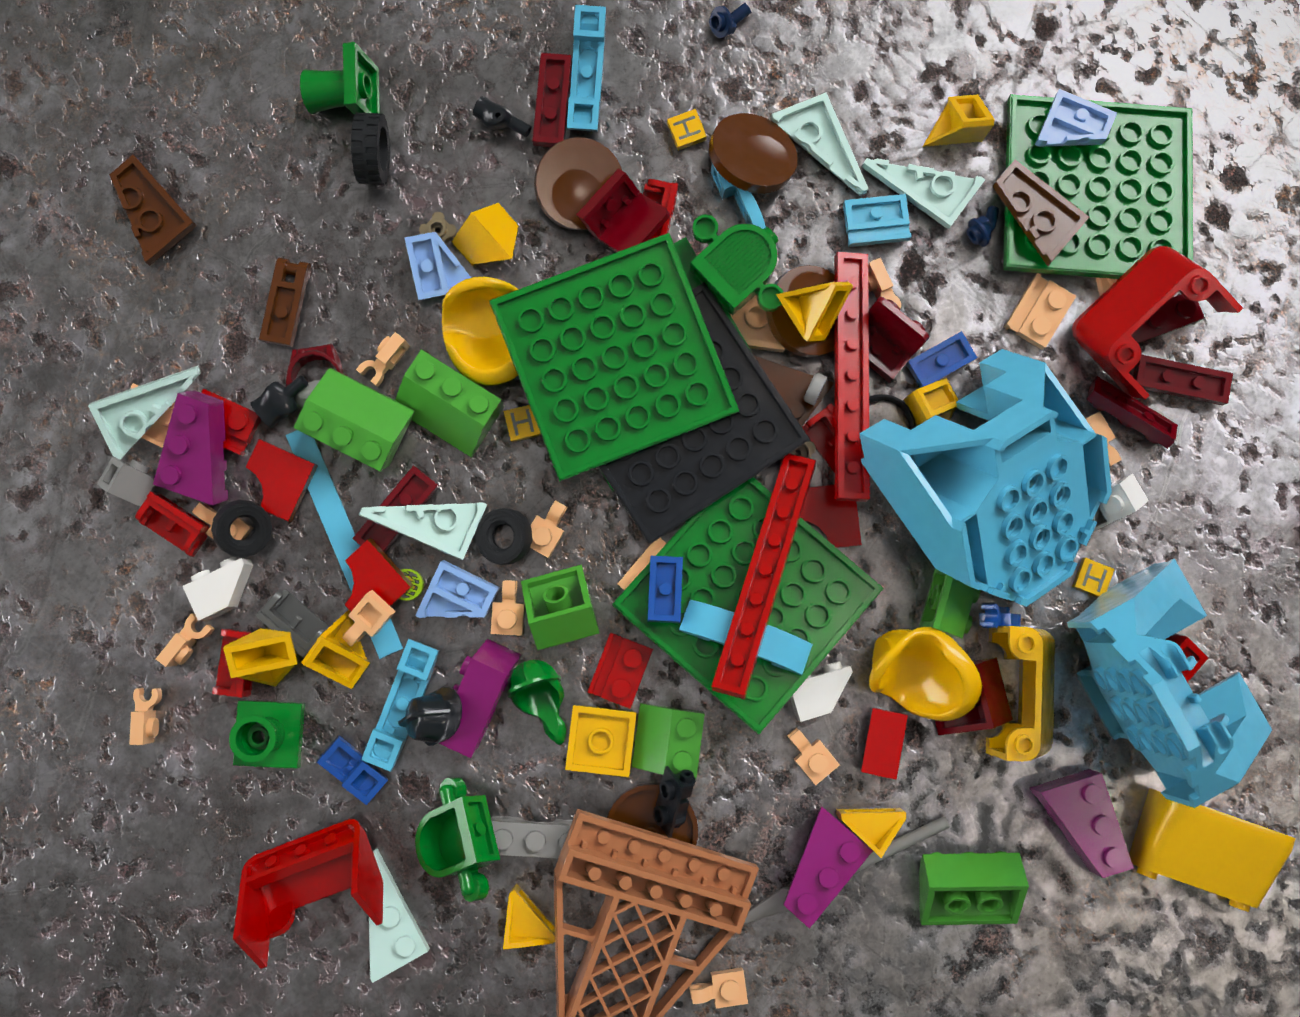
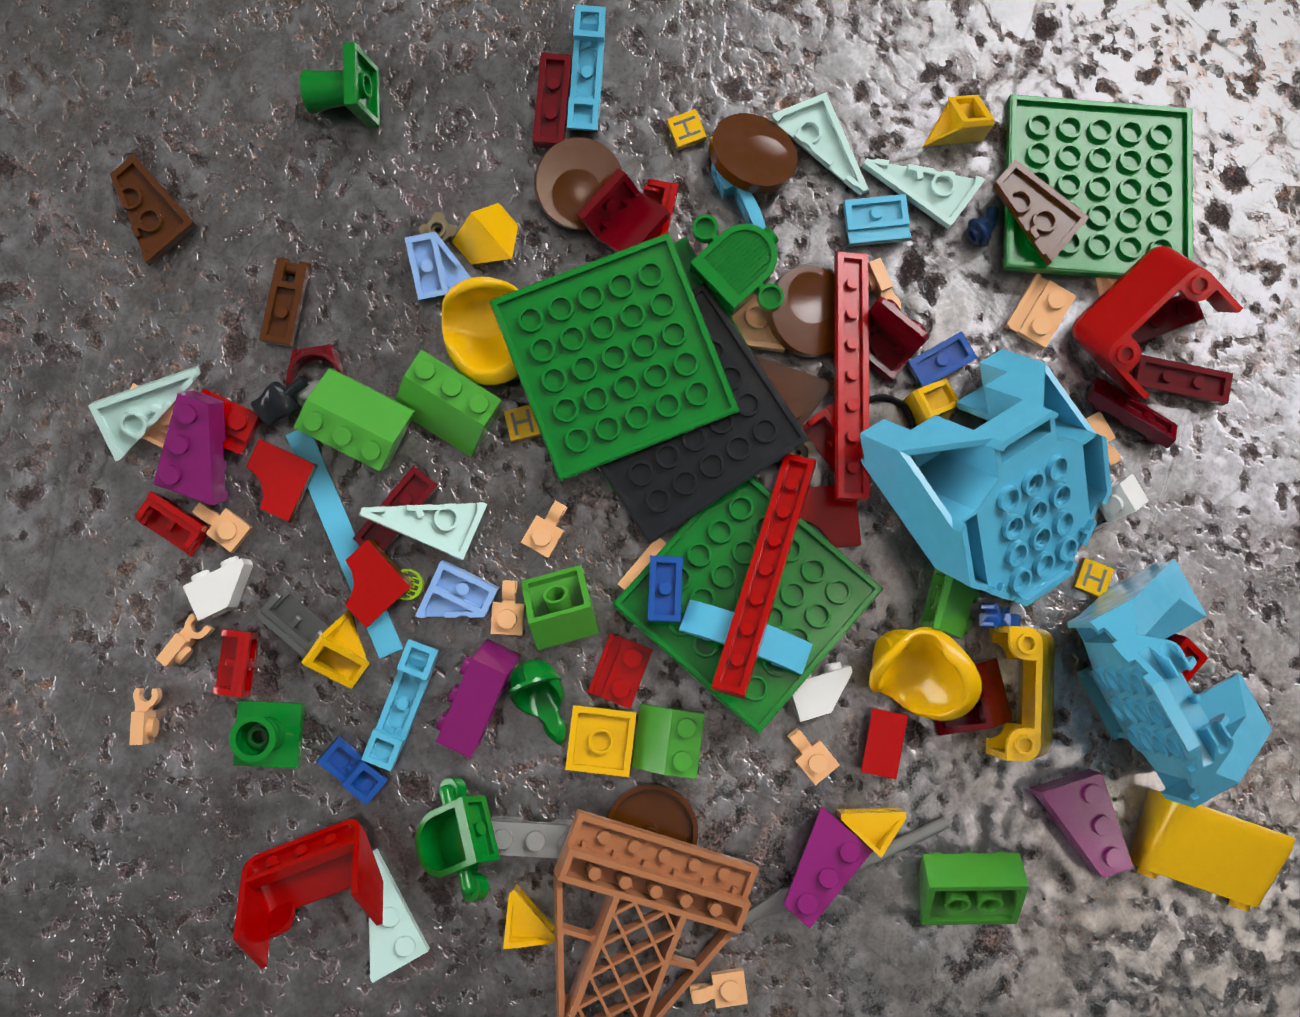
light grey brick [97,456,155,507] -> none
black tyre [211,500,272,558] -> none
yellow slope [223,628,298,687] -> none
light nougat plate [342,590,396,646] -> none
black tyre [351,113,390,185] -> none
light nougat plate [356,332,410,387] -> none
black piece [398,687,462,746] -> none
black piece [473,96,532,137] -> none
black tyre [476,508,532,565] -> none
black hinge [653,766,696,838] -> none
dark blue plate [709,3,752,38] -> none
yellow slope [776,282,853,342] -> none
light grey tile [804,372,828,406] -> none
light blue wing [1035,89,1117,147] -> none

